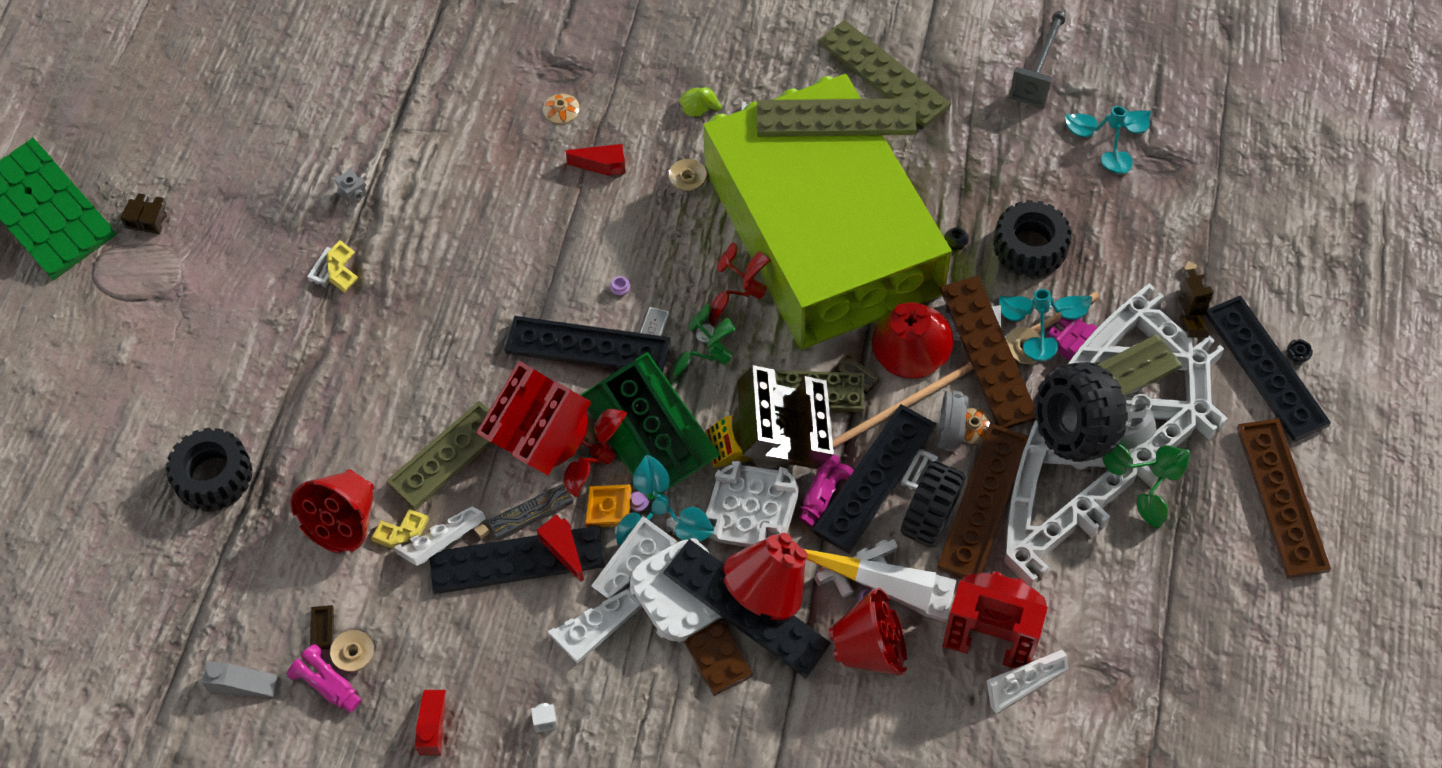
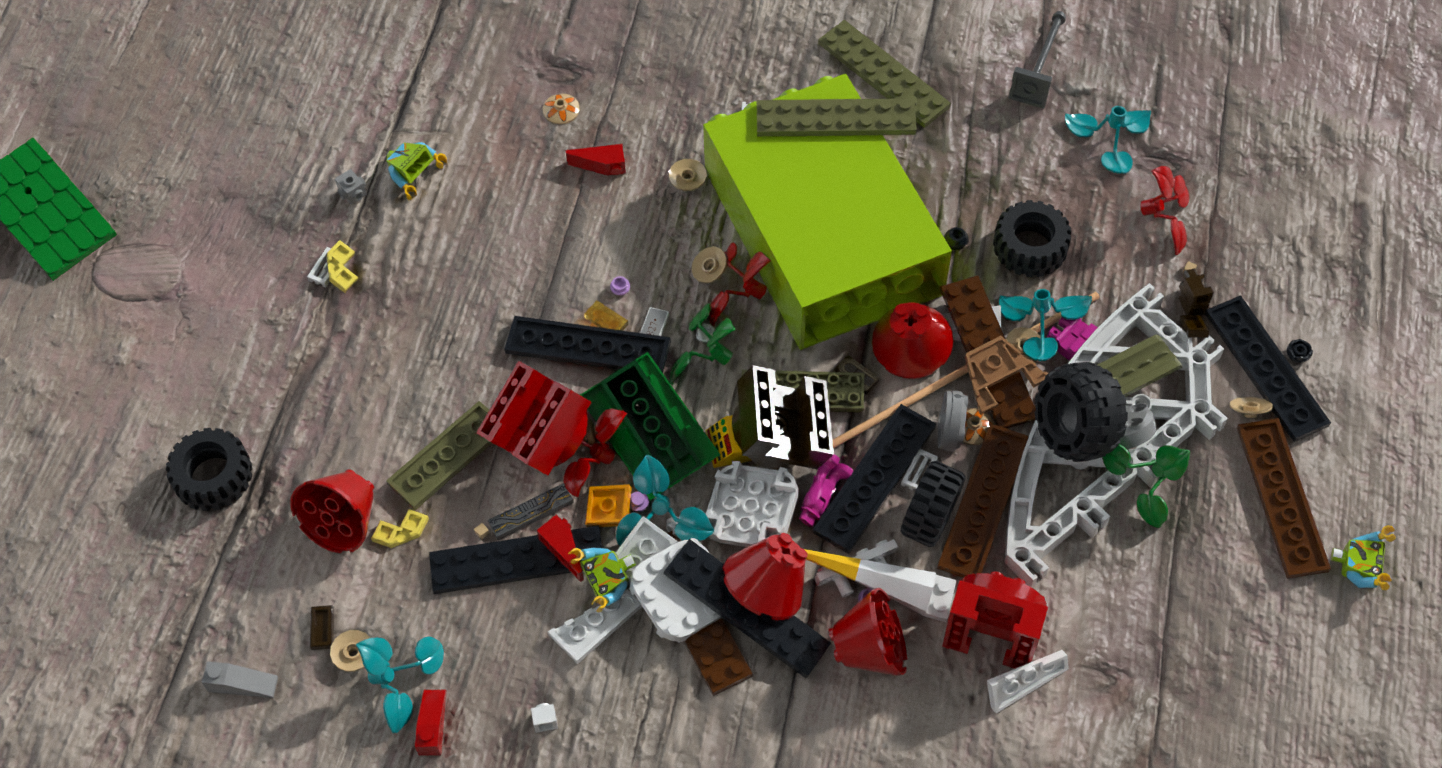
dark brown hips [120,193,167,234] -> none
dark pink piece [287,644,362,713] -> none
white wing [394,507,486,566] -> none
lime hair [679,87,723,117] -> none
none -> teal plant [356,636,444,733]
none -> torso [386,142,447,200]
none -> torso [568,548,636,613]
none -> clear yellow plate [584,300,628,331]
none -> tan dish [692,246,727,284]
none -> medium nougat wing [965,336,1048,415]
none -> red plant [1140,166,1189,255]
none -> tan dish [1230,397,1273,418]
none -> torso [1330,525,1396,590]

